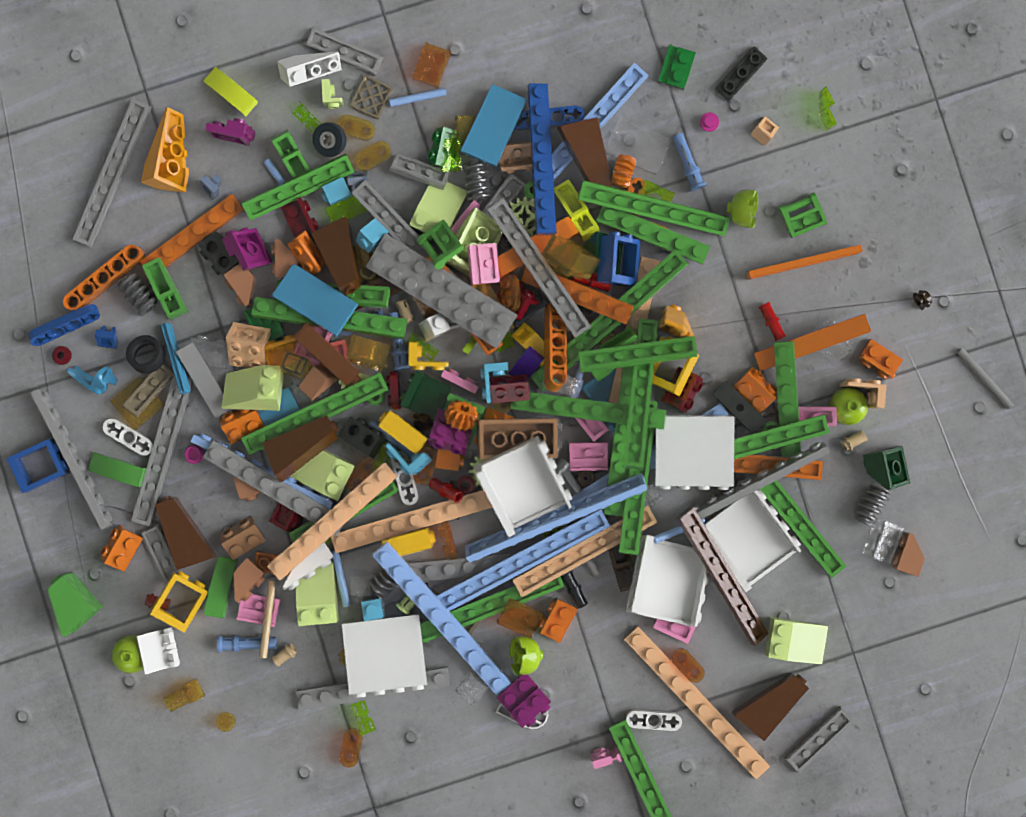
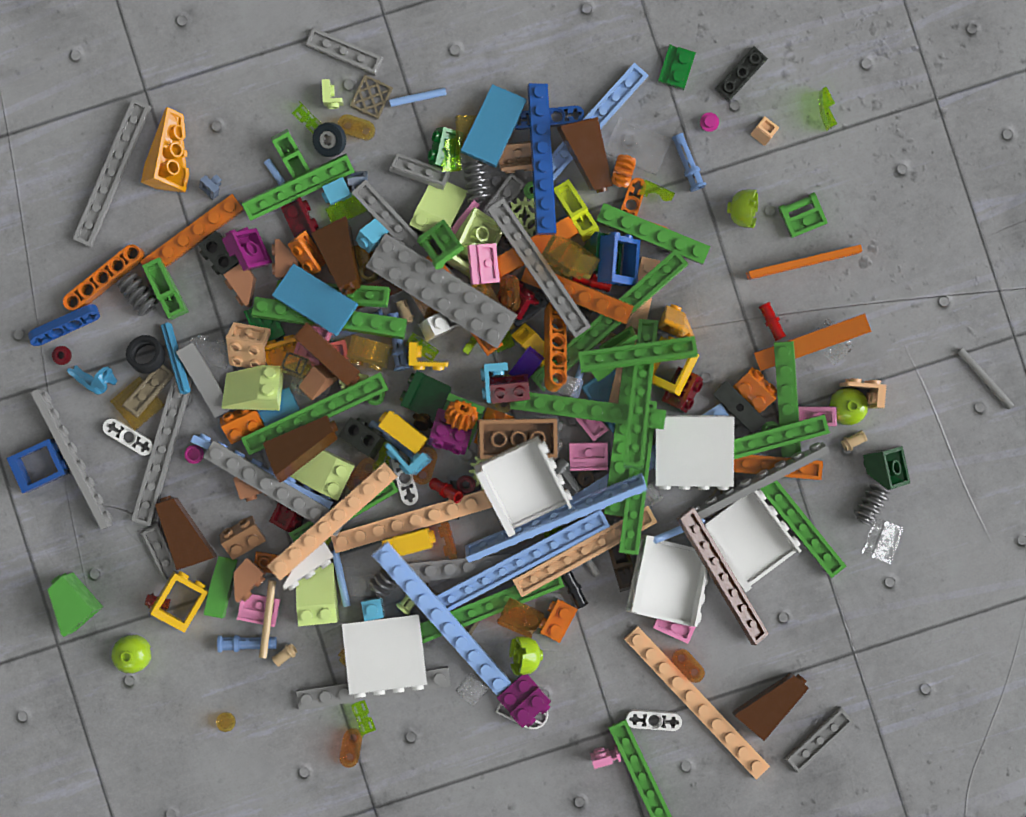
bright green slope [88,452,146,487] -> none
blue tile [94,325,118,349] -> none
orange bracket [100,524,143,572] -> none
white hinge [136,627,180,674] -> none
clear yellow piece [164,678,206,712] -> none
neon yellow slope [203,67,258,117] -> none
magenta plate [205,118,255,146] -> none
white slope [277,51,342,87] -> none
clear yellow plate [355,141,391,171] -> none
dark red plate [386,371,401,410] -> none
clear orange plate [412,42,452,89] -> none
orange brick [436,449,465,471] -> none
bright pink plate [441,369,479,394] -> none
bright green plate [578,180,730,236] -> none
yellowish green slope [765,617,828,664] -> none
orange bracket [858,339,903,380] -> none
nougat slope [891,532,925,577] -> none
dark brown plate [913,290,932,310] -> none

